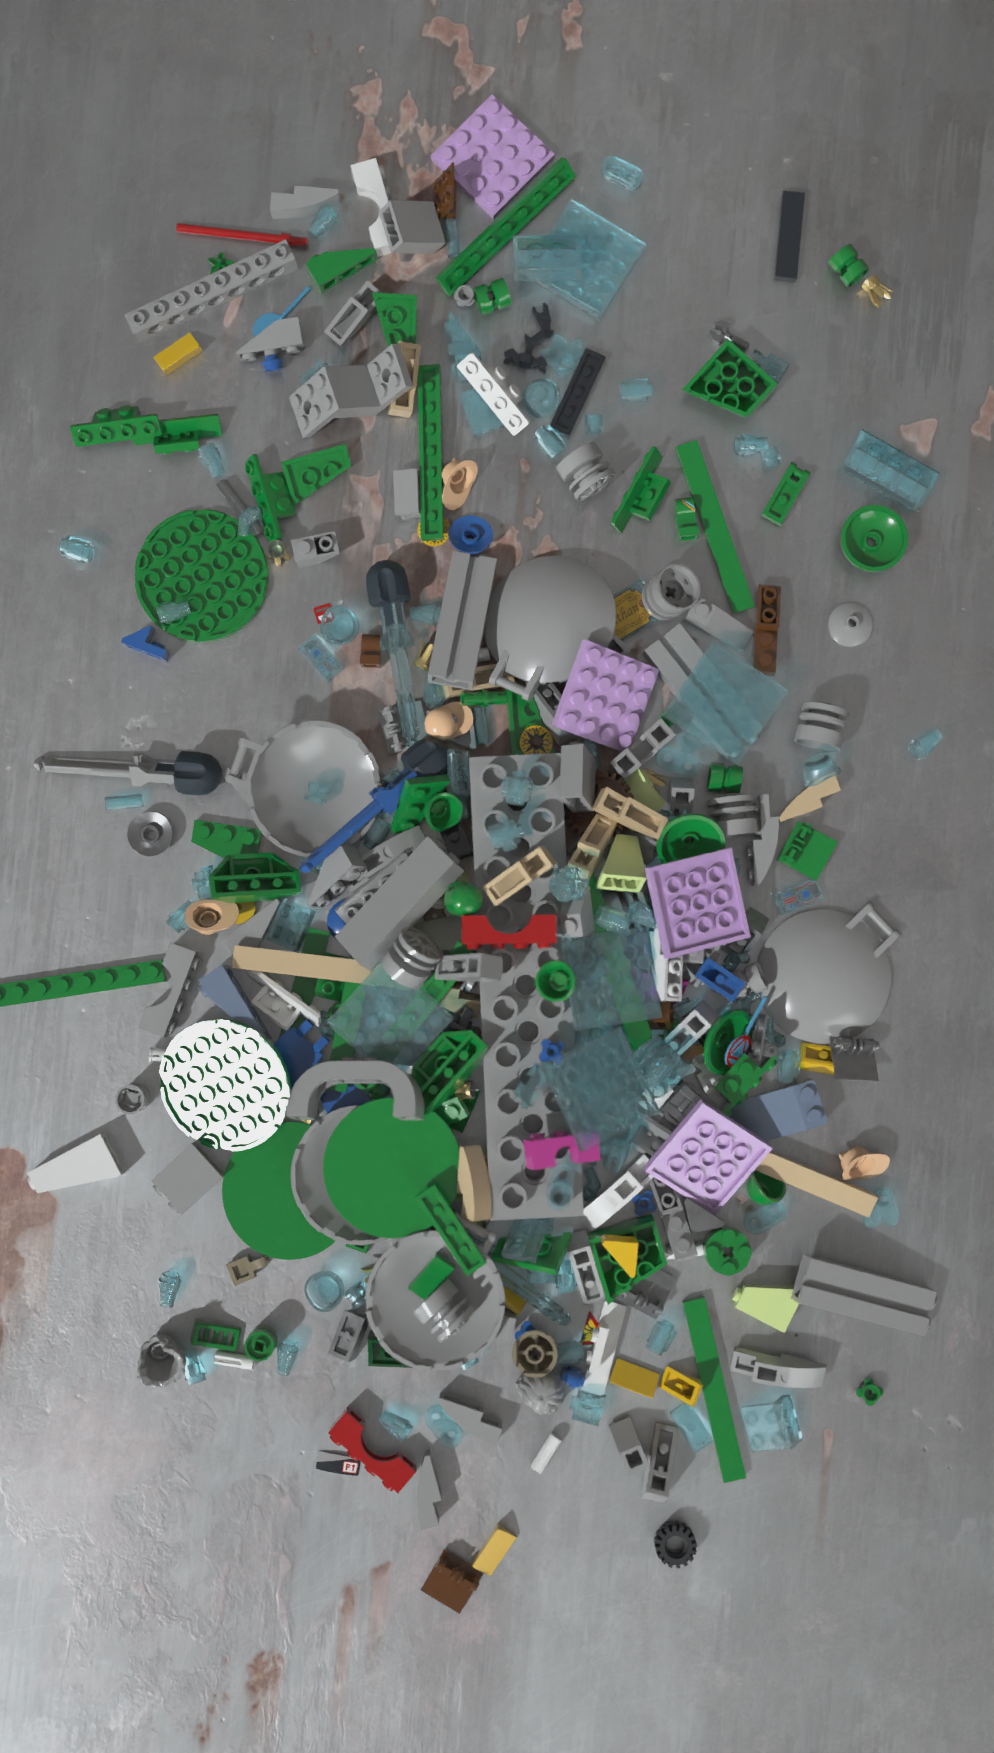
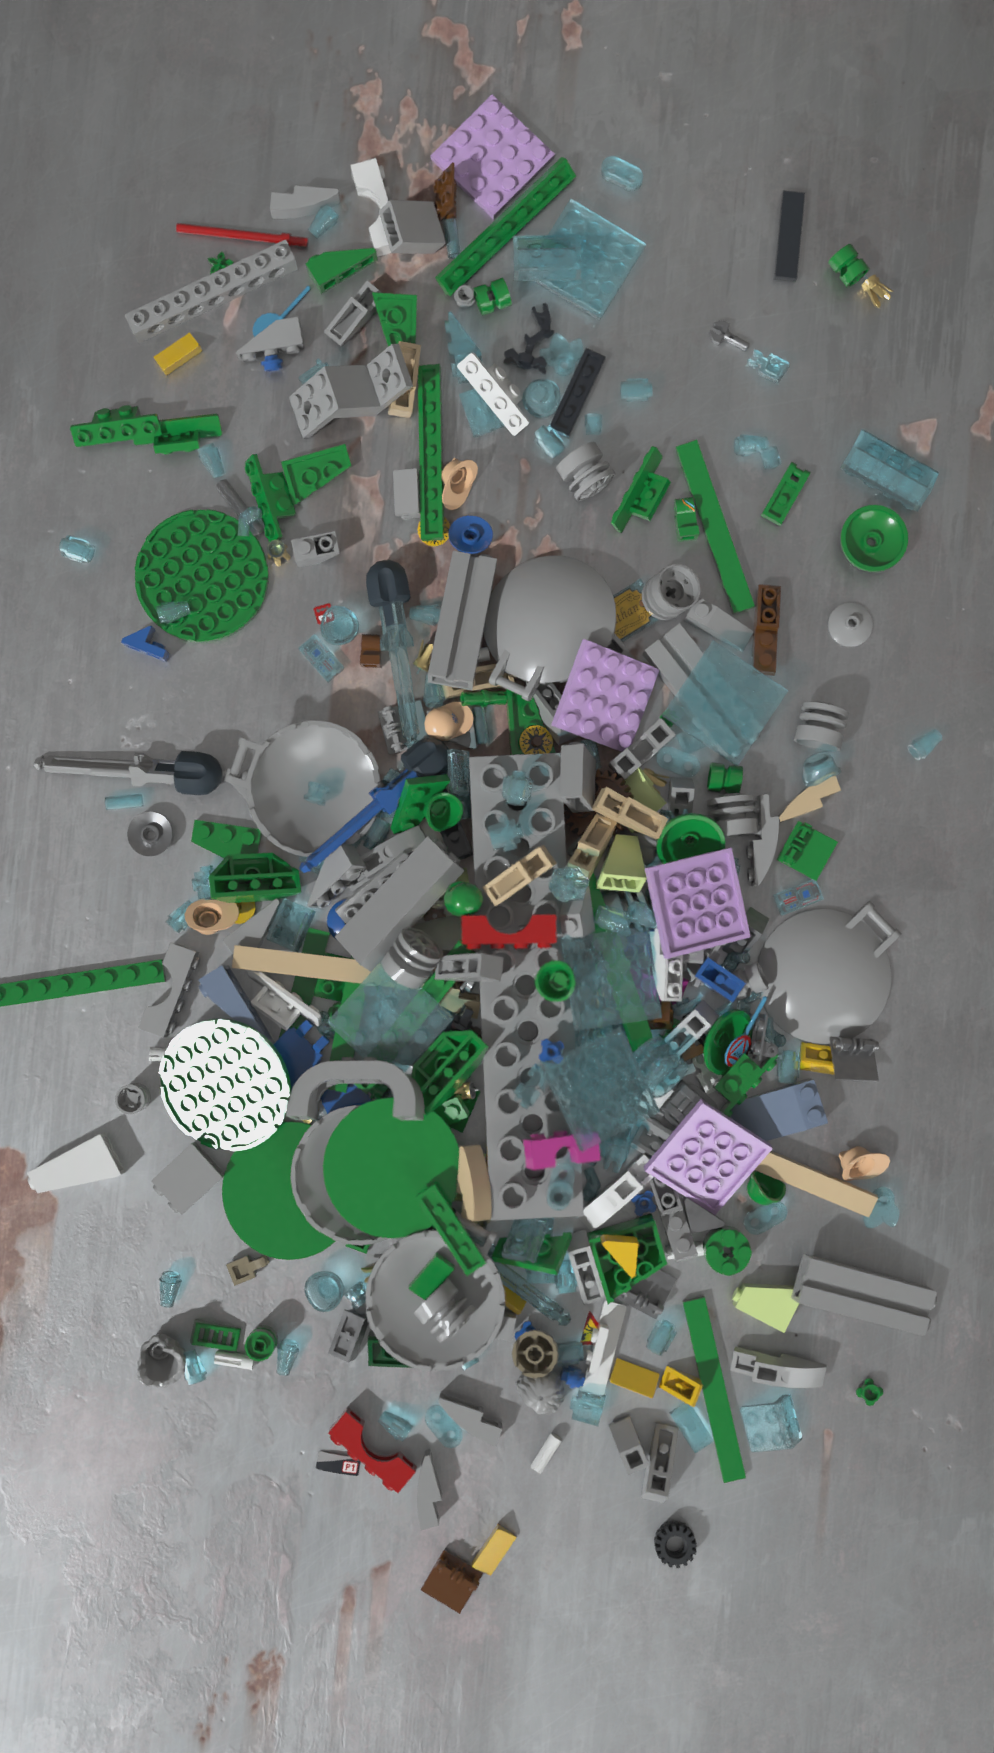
green wedge [682,339,778,418] -> none

